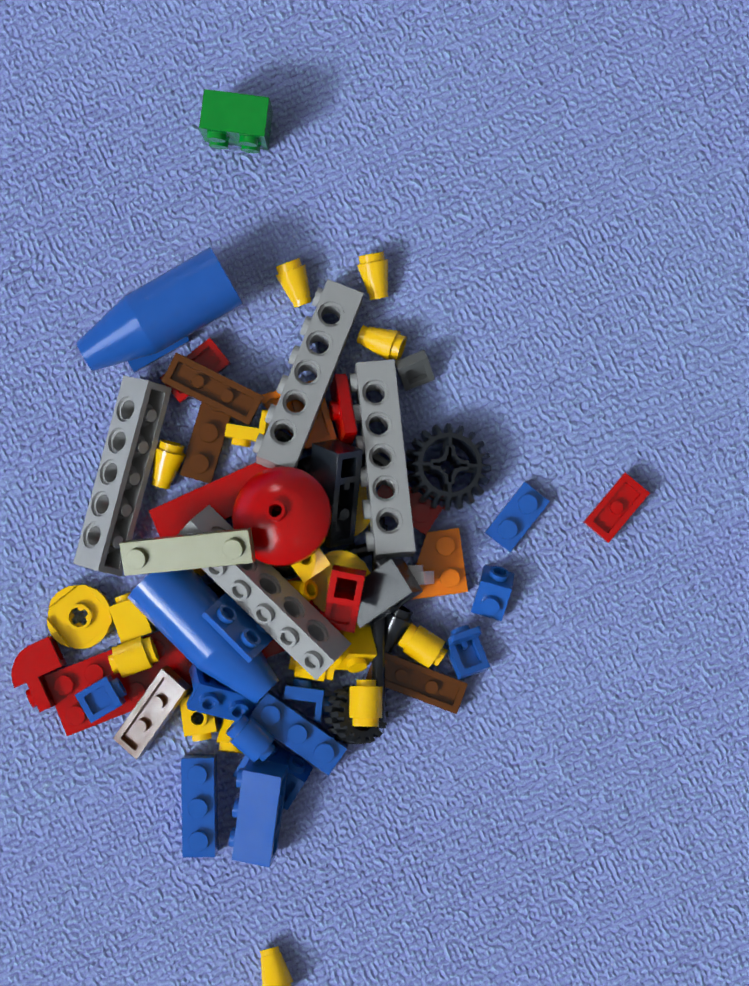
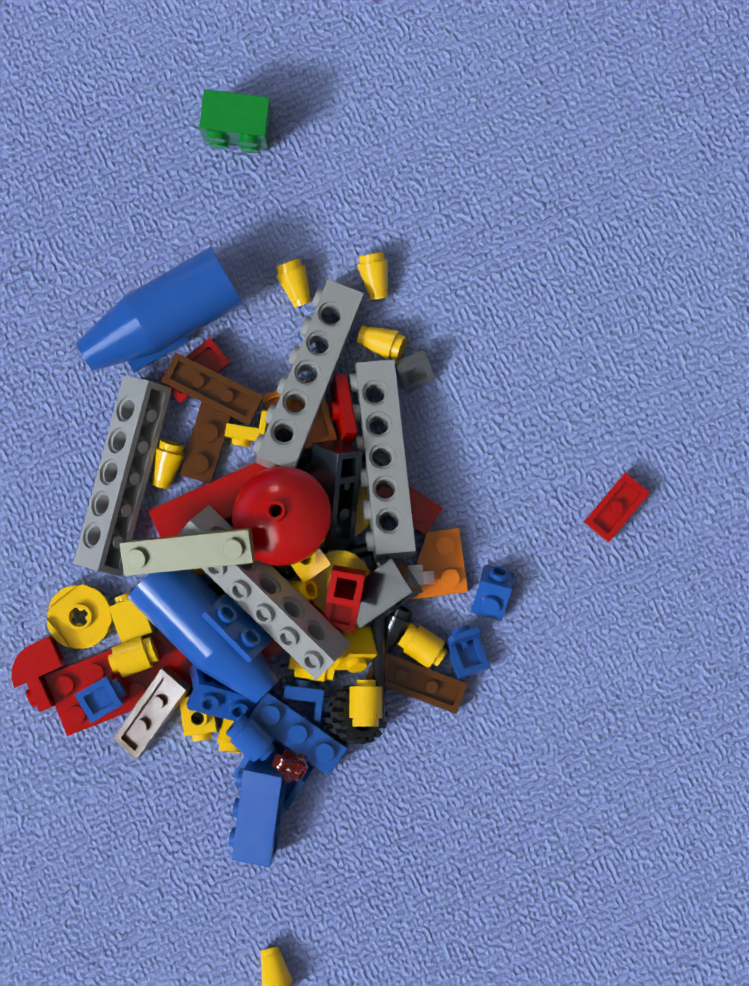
blue brick [181,754,219,858] -> none
black gear [405,423,491,511] -> none
blue plate [484,482,550,552] -> none
none -> clear red plate [271,749,308,784]

